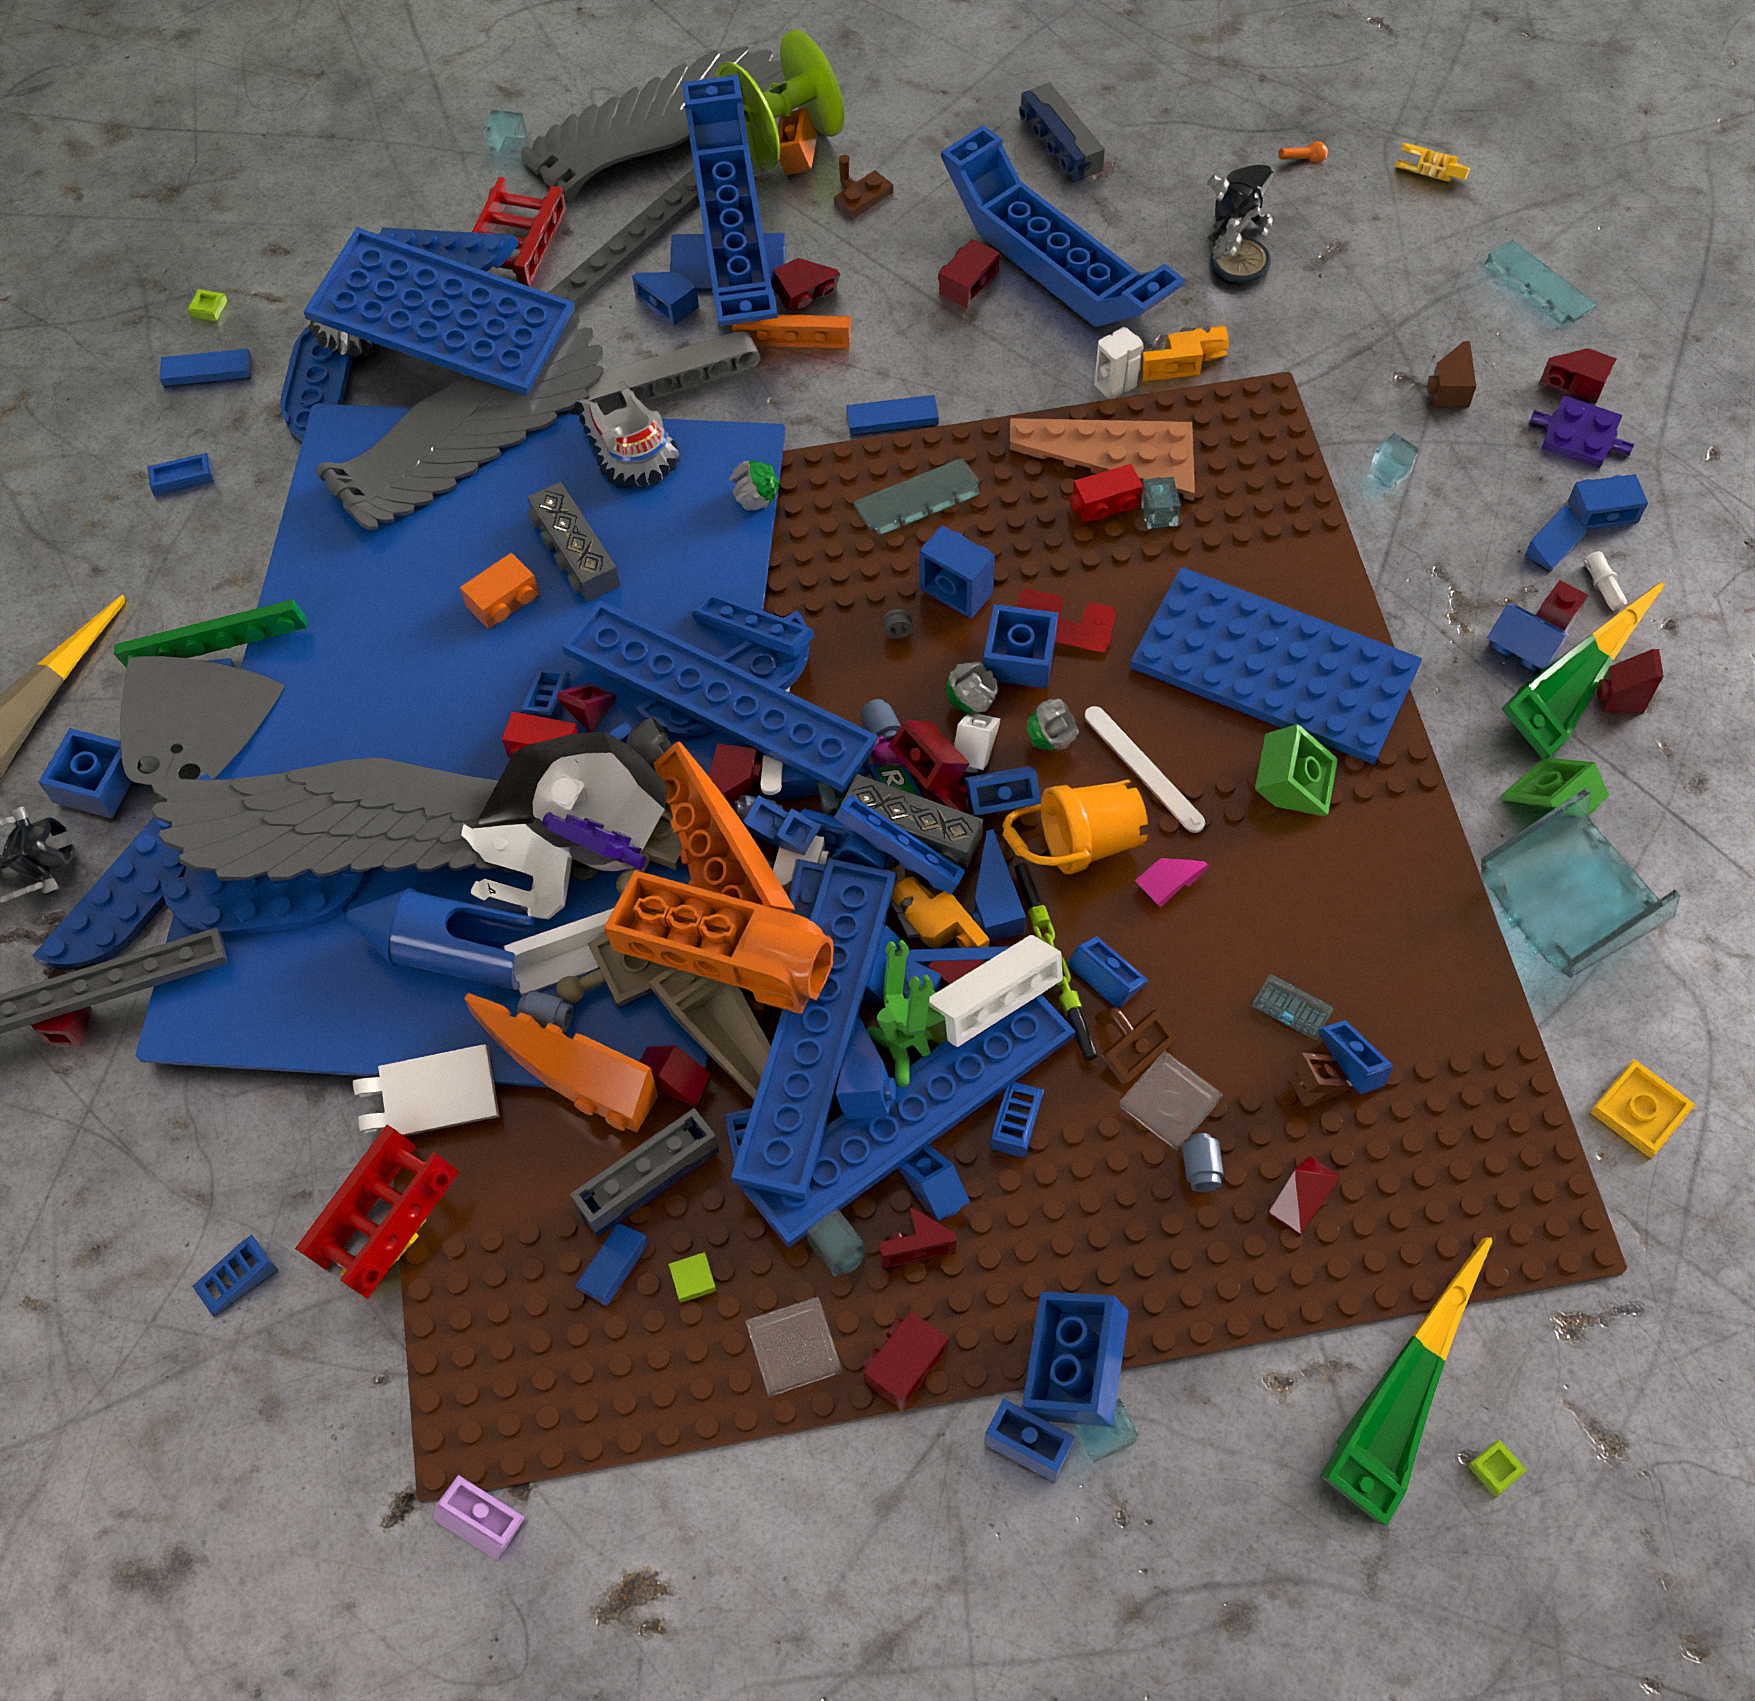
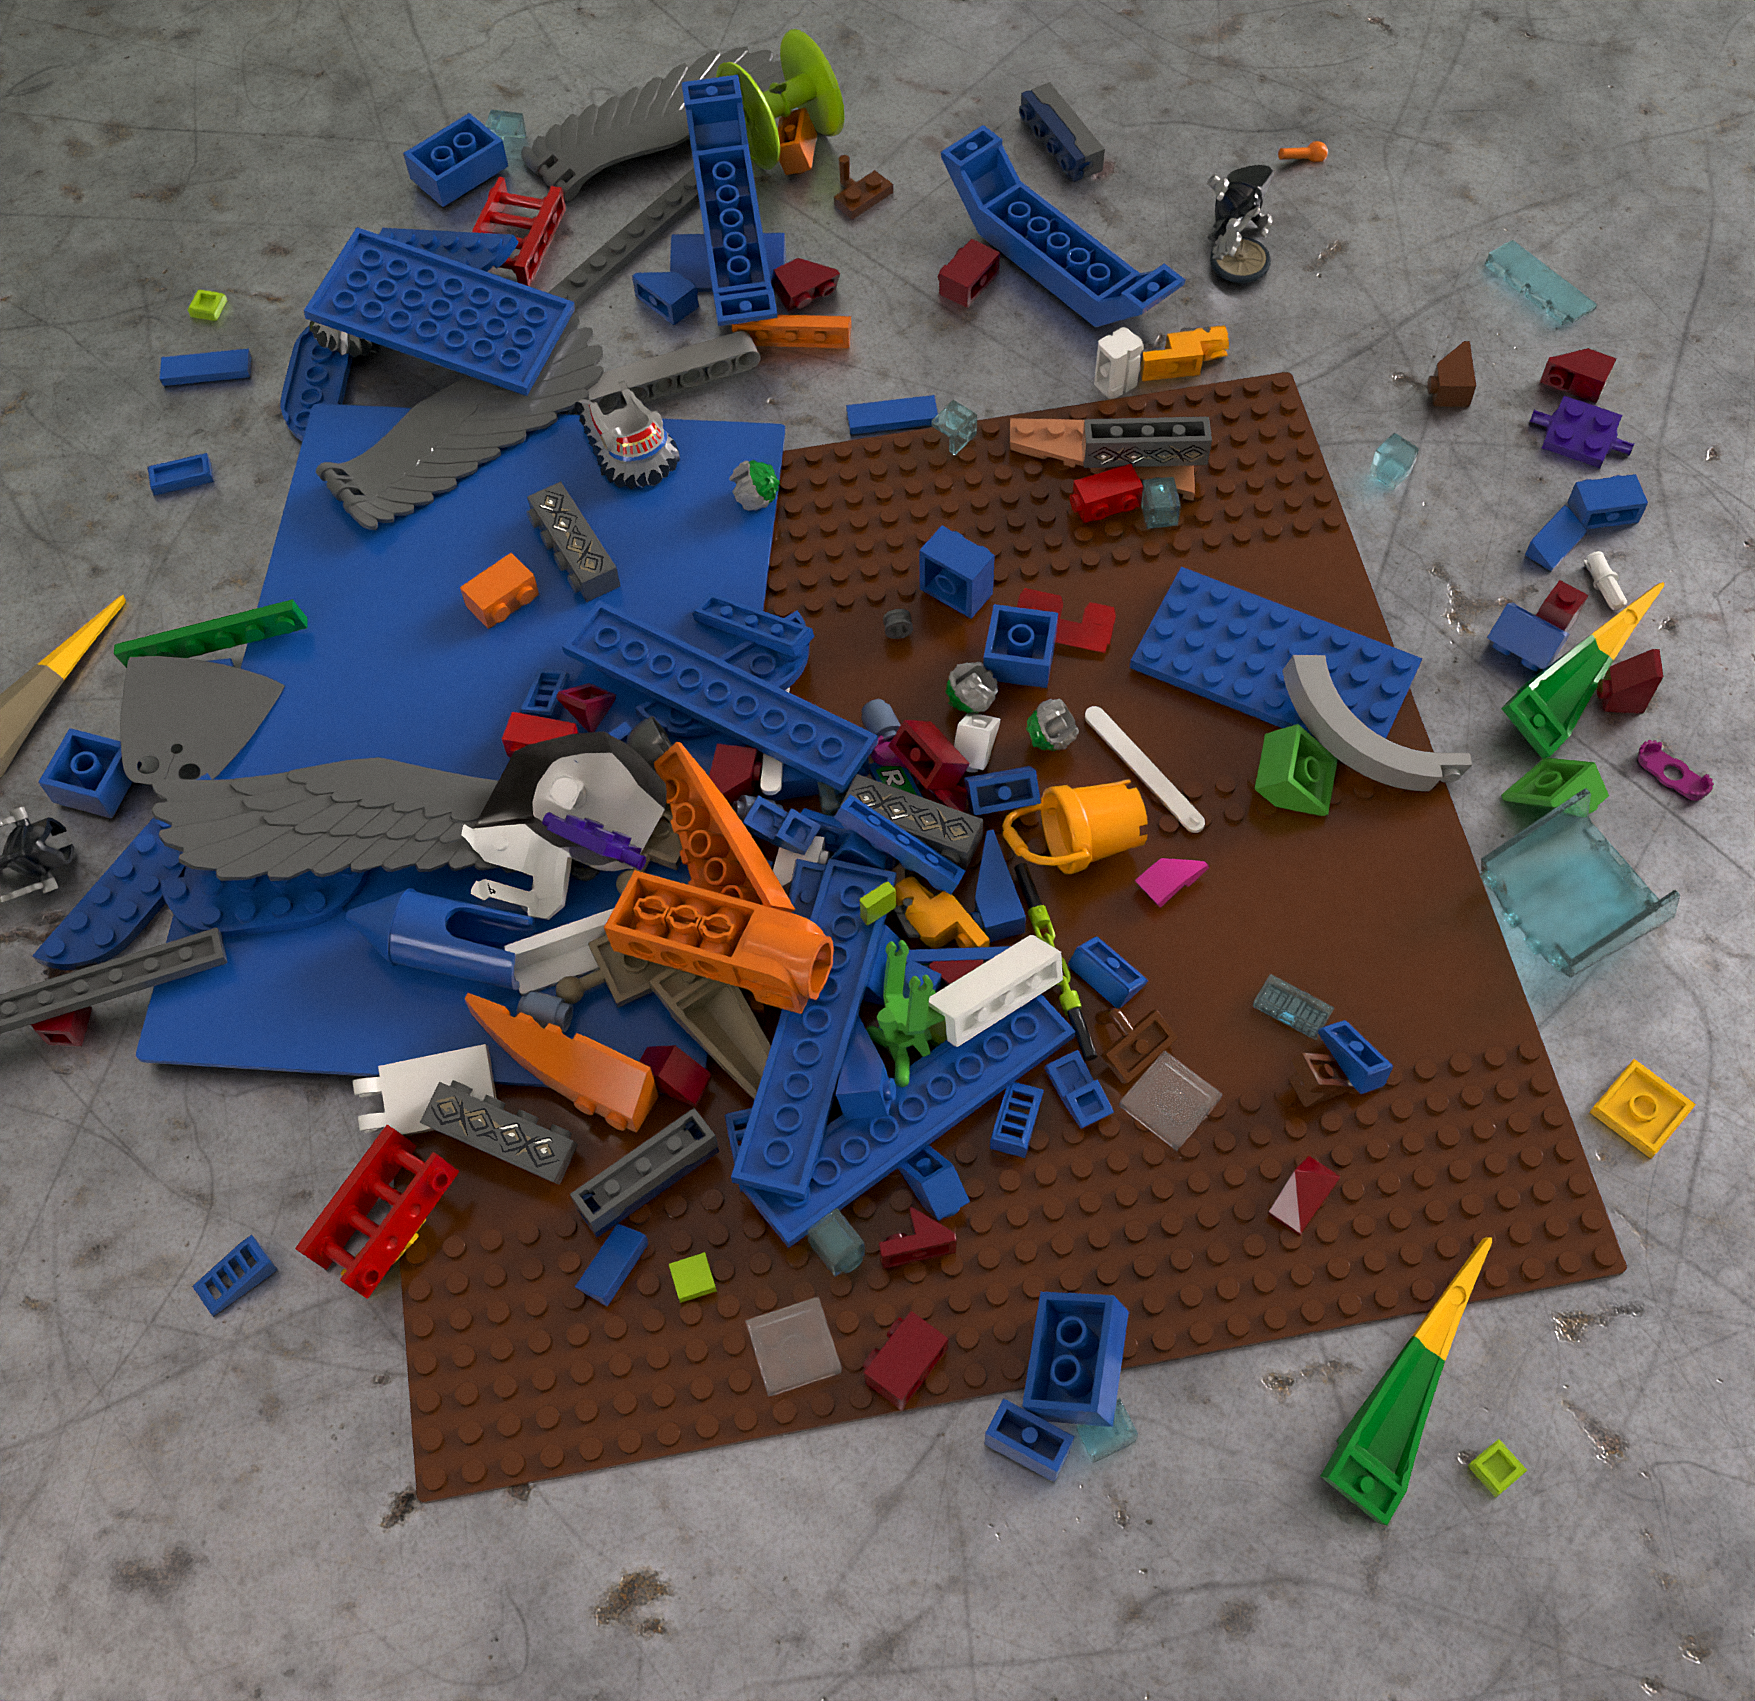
lavender slope [432,1475,525,1561] -> none
clear light blue windscreen [853,458,980,535] -> none
sand blue brick [1182,1133,1224,1192] -> none
yellow hinge [1395,142,1470,182] -> none
none -> blue brick [403,113,508,207]
none -> dark grey brick [420,1080,579,1185]
none -> lime tile [859,881,896,926]
none -> clear light blue panel [932,400,977,455]
none -> blue slope [1044,1050,1114,1129]
none -> dark grey brick [1082,417,1212,468]
none -> light grey arch [1282,655,1472,791]
none -> magenta piece [1638,740,1714,801]

